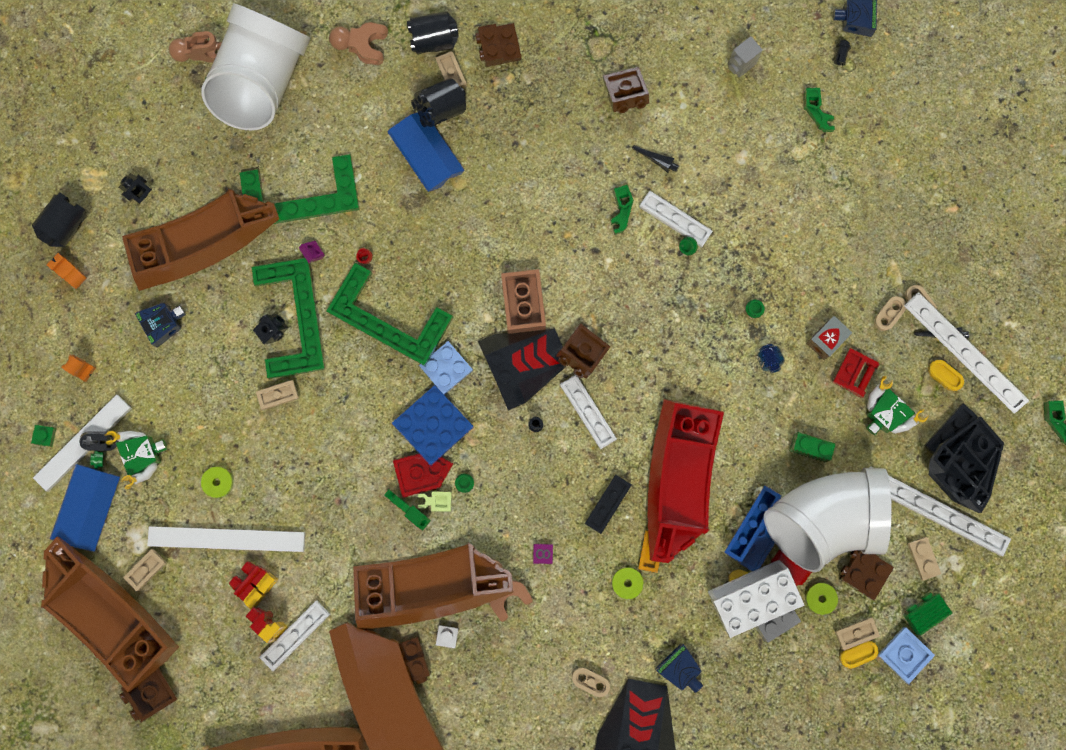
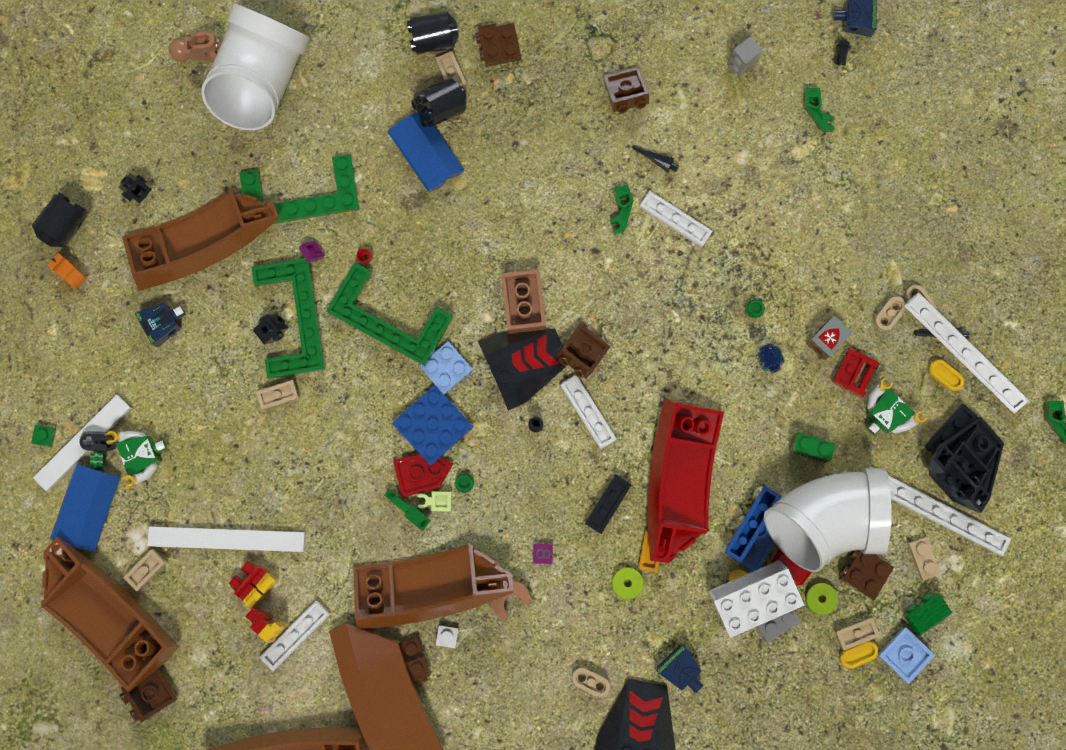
orange leg [61,354,96,382] -> none
lime piece [201,467,234,498] -> none
nougat piece [329,22,389,65] -> none
green plate [679,237,698,256] -> none

